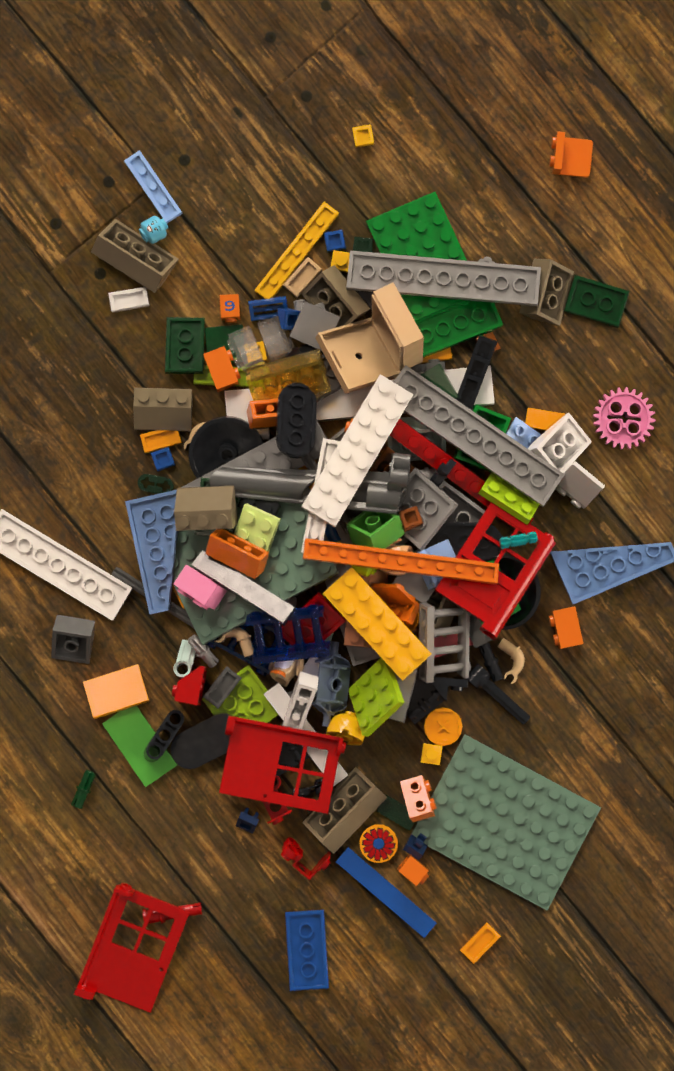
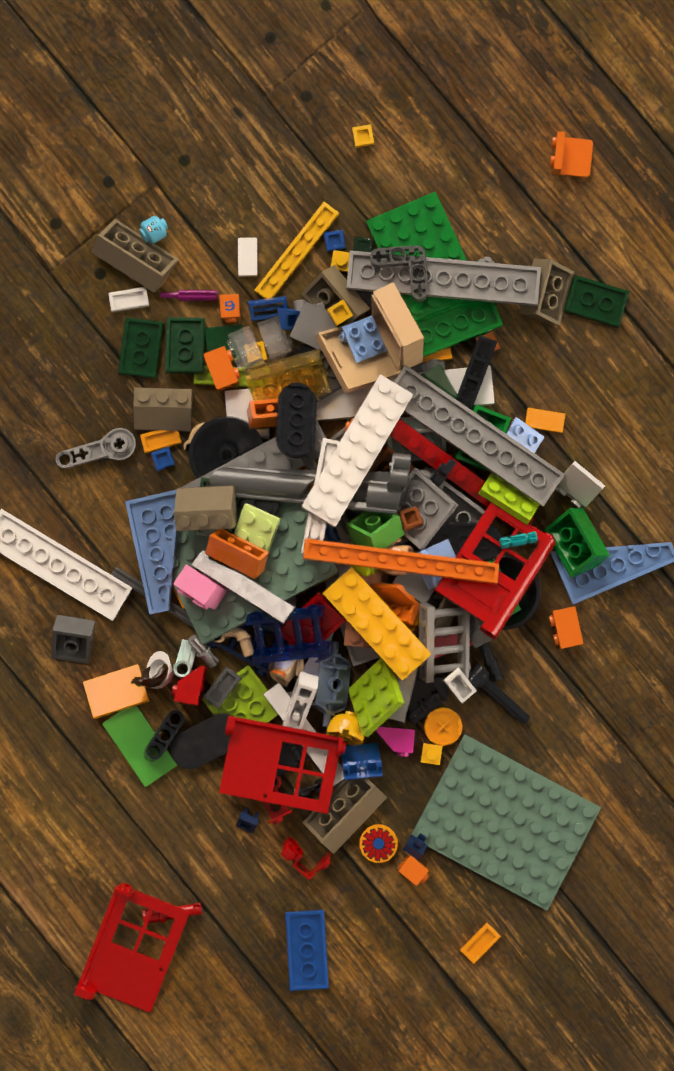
dark green axle [71,770,96,809] -> none
light blue plate [124,150,182,223] -> none
clear green beam [138,474,174,494] -> none
tan tile [283,257,322,298] -> none
blue tile [335,847,437,938] -> none
clear green tile [376,795,414,831] -> none
brick [400,775,437,822] -> none
tan piece [497,638,525,684] -> none
white slope [527,413,592,473] -> none
bright pink gear [593,387,655,450] -> none
none -> light grey beam [56,428,136,469]
none -> dark green tile [118,317,164,379]
none -> piece [131,651,174,689]
none -> magenta axle [160,290,218,301]
none -> white tile [238,238,257,277]
none -> yellow plate [326,300,353,326]
none -> light blue hinge [339,316,387,363]
none -> blue hinge [341,743,383,780]
none -> dark grey beam [370,245,428,302]
none -> dark pink slope [376,727,415,757]
none -> white slope [442,668,476,703]
none -> green slope [544,508,610,577]

